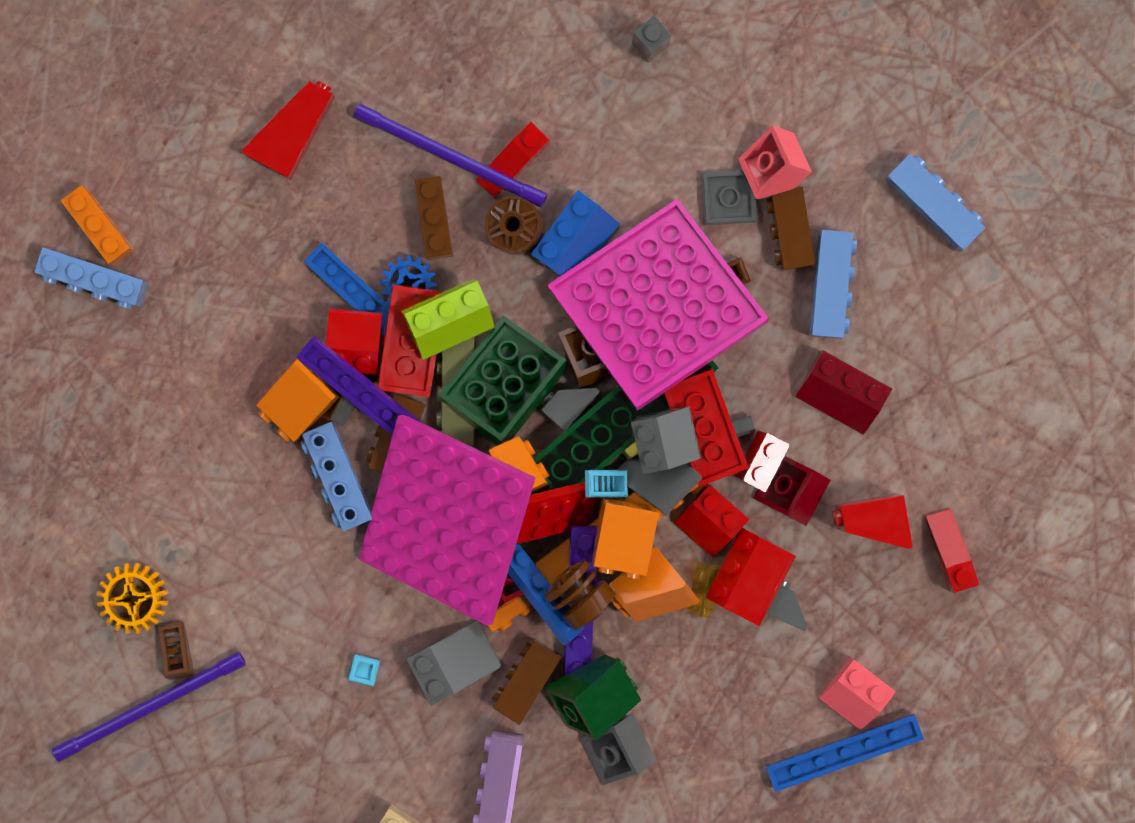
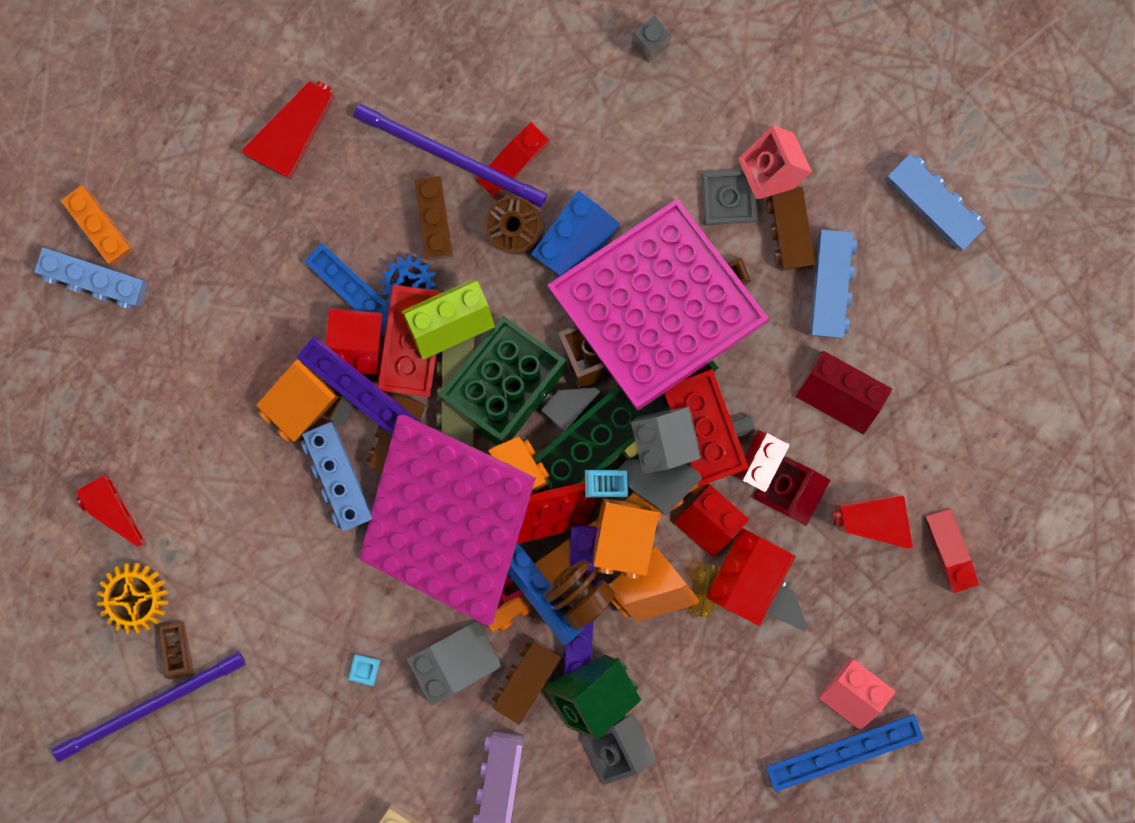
none -> red slope [76,475,146,547]

